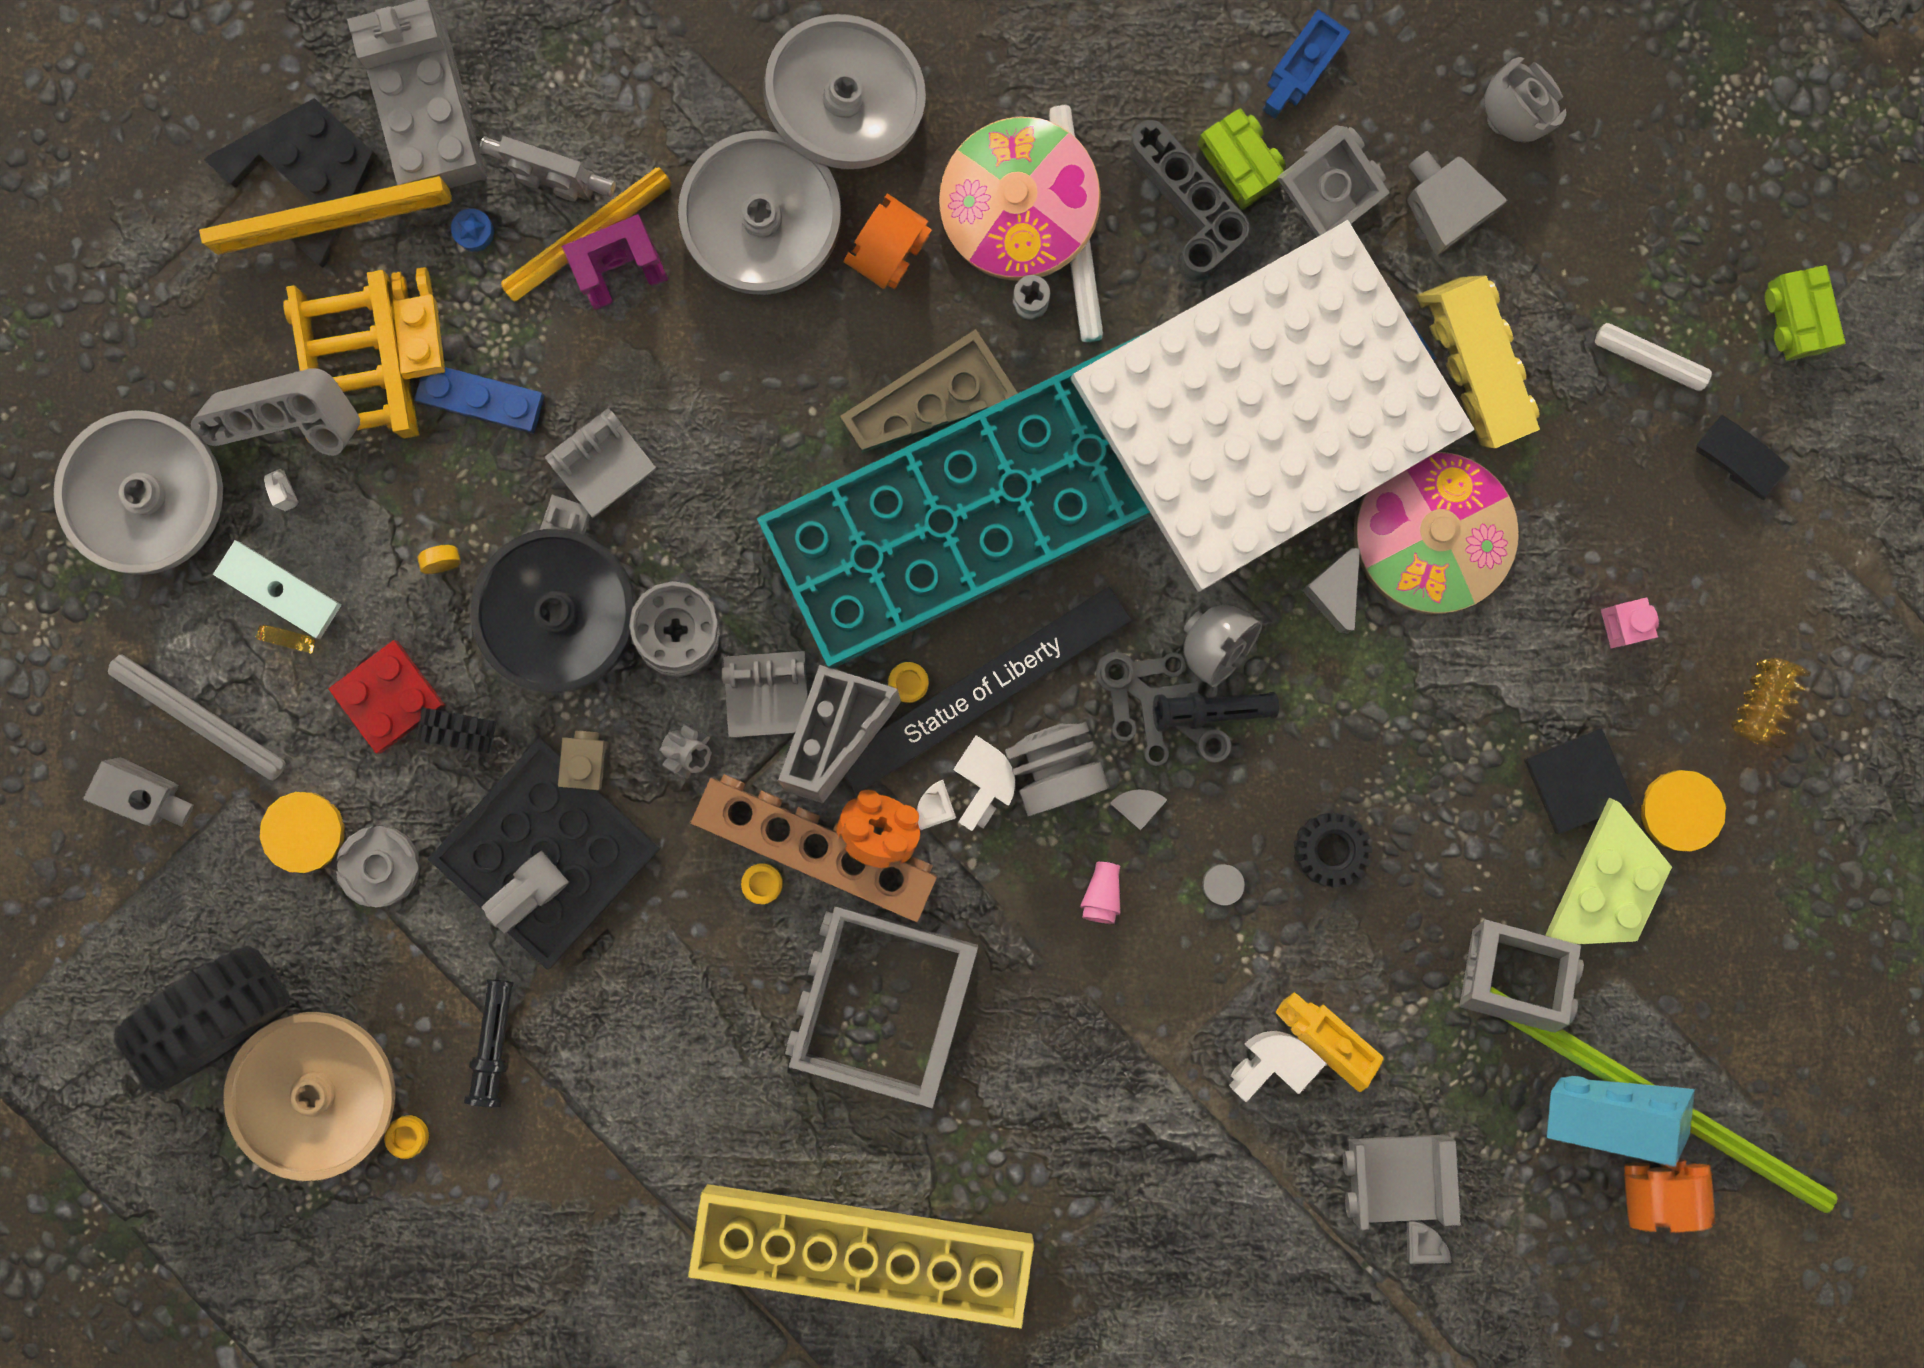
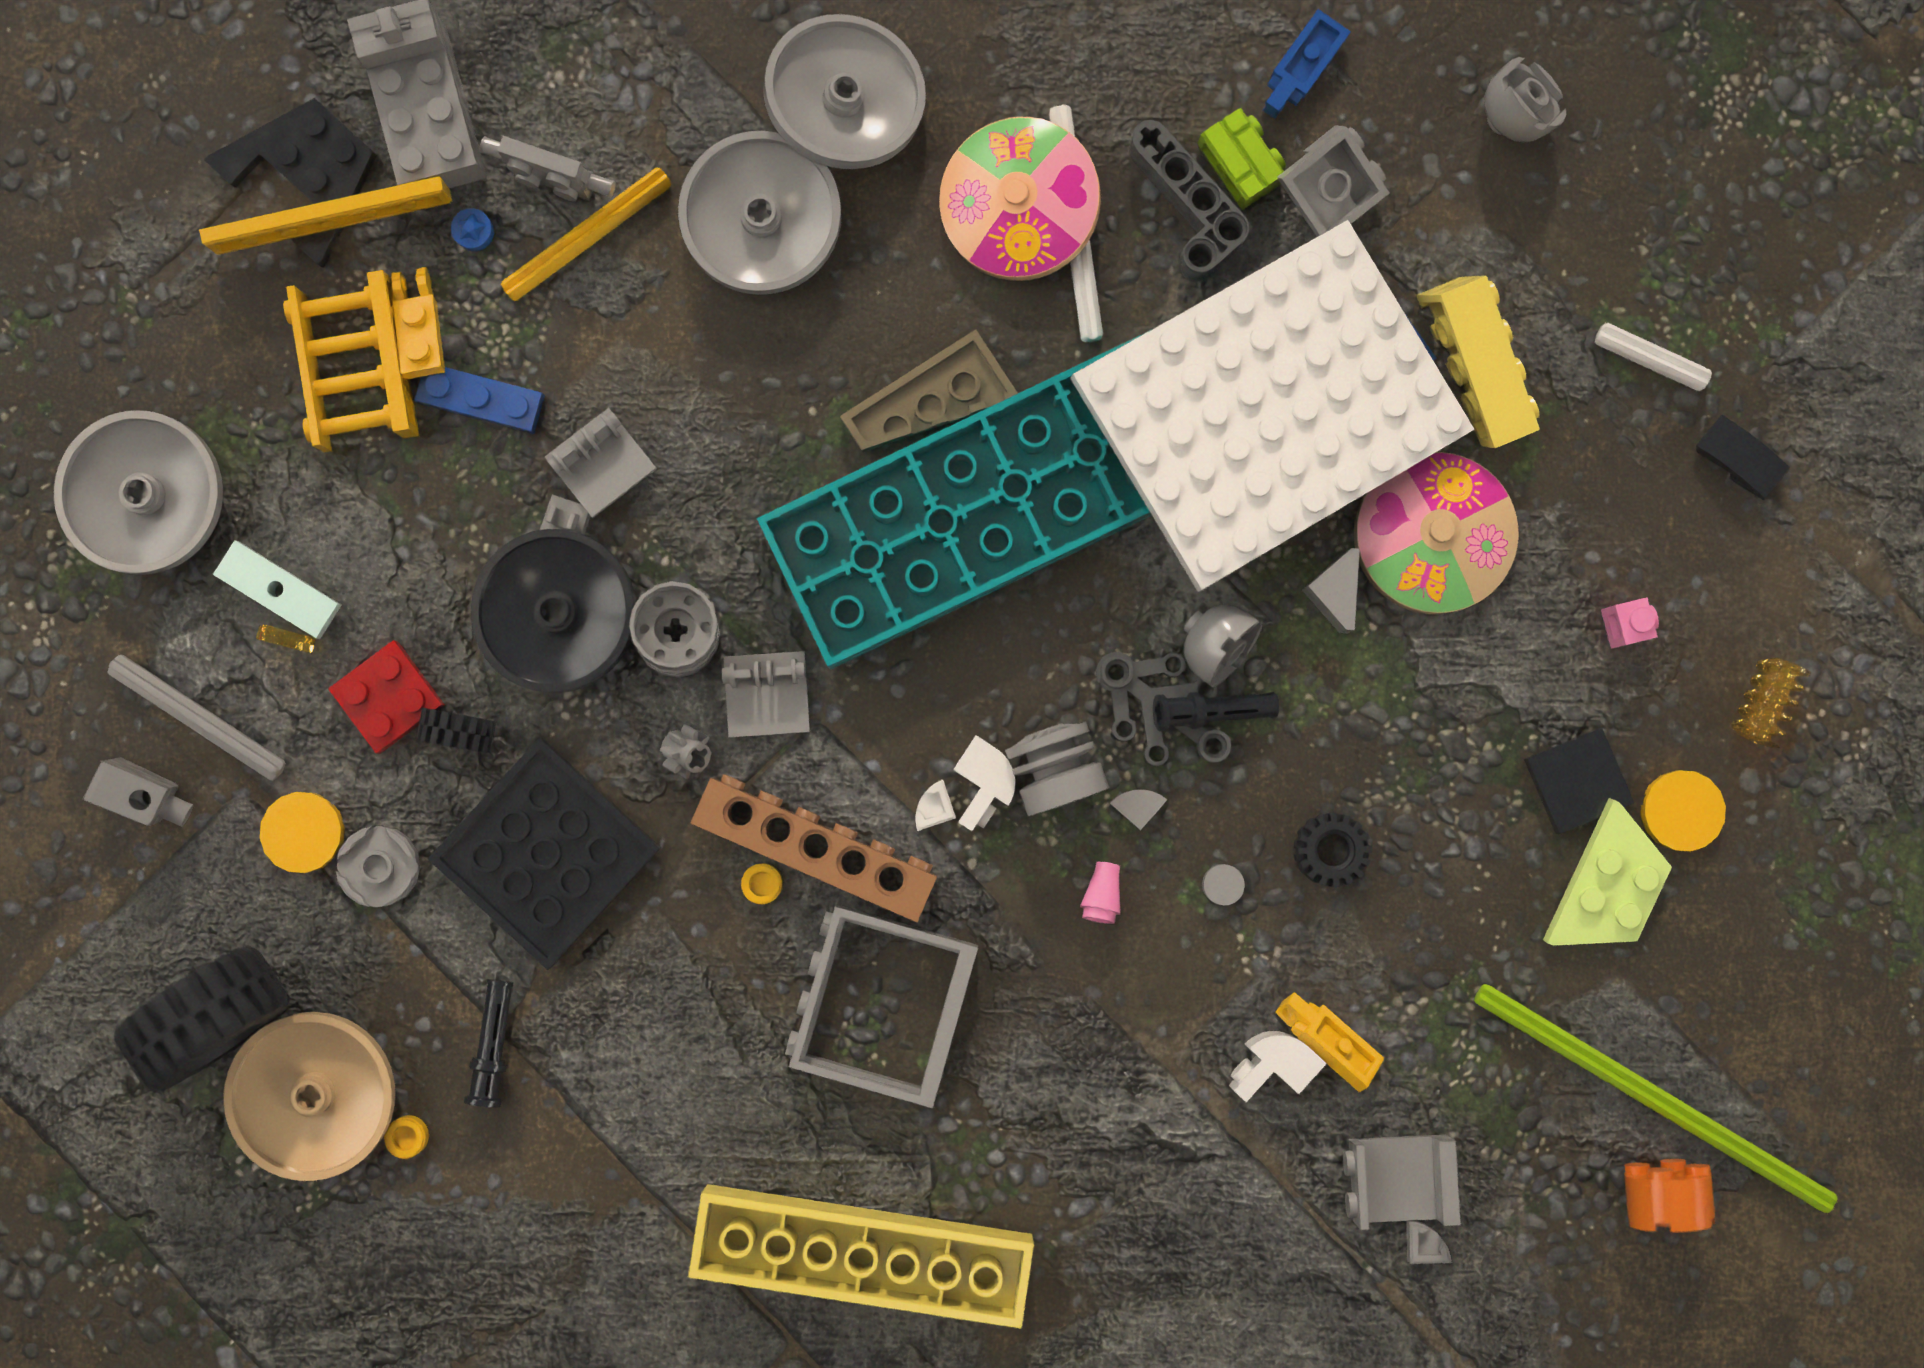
light grey beam [191,368,360,456] -> none
white tile [264,469,299,511] -> none
yellow tile [417,545,461,574] -> none
light grey piece [481,851,569,934] -> none
dark tan bracket [558,731,609,790] -> none
magenta panel [562,214,669,310] -> none
light grey wedge [778,665,901,803] -> none
orange plate [837,789,920,868] -> none
orange brick [843,193,932,289] -> none
black tile [845,586,1131,794] -> none
yellow tile [888,662,929,703] -> none
light grey bush [1013,275,1050,320] -> none
light grey torso [1407,151,1507,256] -> none
light grey window [1459,920,1584,1033] -> none
medium azure wedge [1547,1076,1695,1166] -> none
lime brick [1765,265,1846,361] -> none

